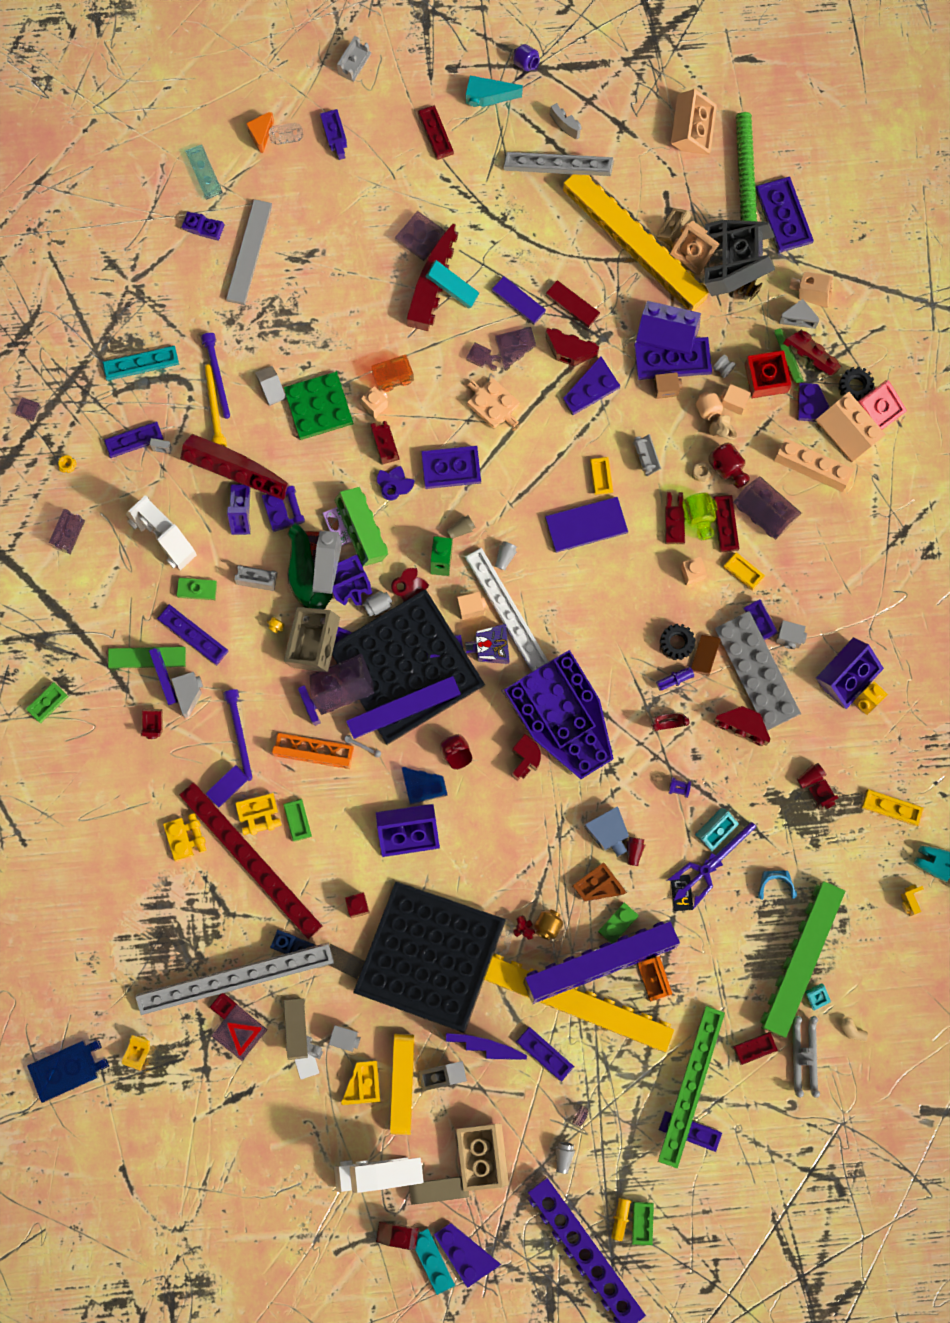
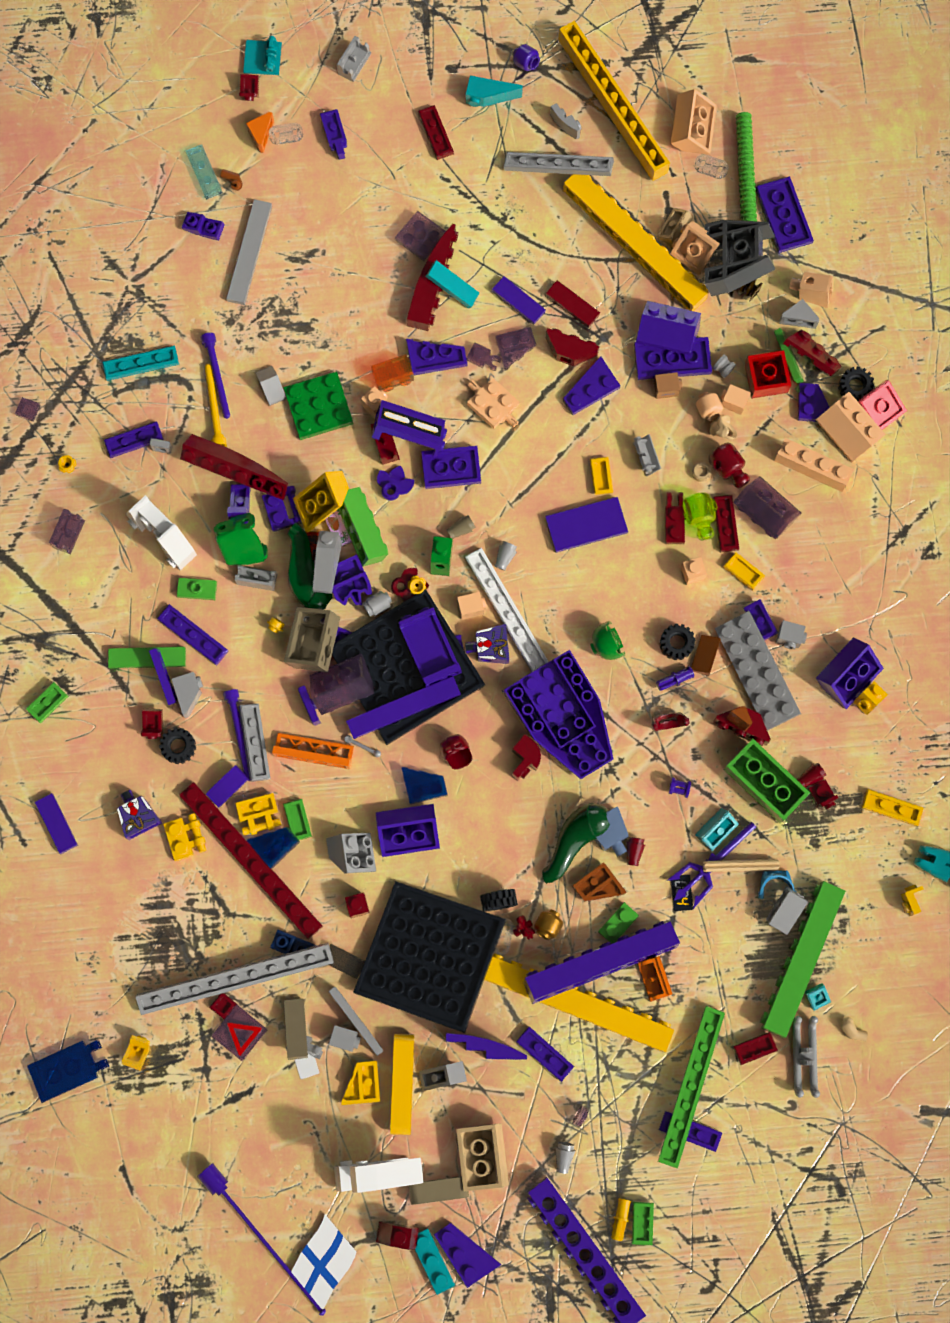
none -> dark purple tile [35,793,78,854]
none -> torso [117,790,162,840]
none -> black tyre [159,727,196,764]
none -> flag [197,1163,356,1316]
none -> green piece [214,513,268,565]
none -> dark orange arm [220,169,243,191]
none -> light grey tile [238,704,271,782]
none -> dark red bracket [239,74,259,101]
none -> teal hinge [243,36,282,75]
none -> clear blue wing [247,827,300,868]
none -> yellow slope [293,471,349,532]
none -> light grey slope [326,833,376,874]
none -> light grey tile [329,987,384,1056]
none -> dark purple panel [372,400,447,457]
none -> dark purple panel [398,607,462,687]
none -> dark purple wing [406,339,468,376]
none -> yellow plate [407,576,426,594]
none -> black tyre [480,889,518,912]
none -> dark green animal [542,802,610,884]
none -> yellow brick [558,20,670,181]
none -> green cylinder [590,621,625,660]
none -> clear beam [694,154,729,179]
none -> tan axle [703,859,780,872]
none -> bright green brick [723,739,810,823]
none -> dark orange slope [726,706,752,732]
none -> light grey hinge [766,886,808,935]

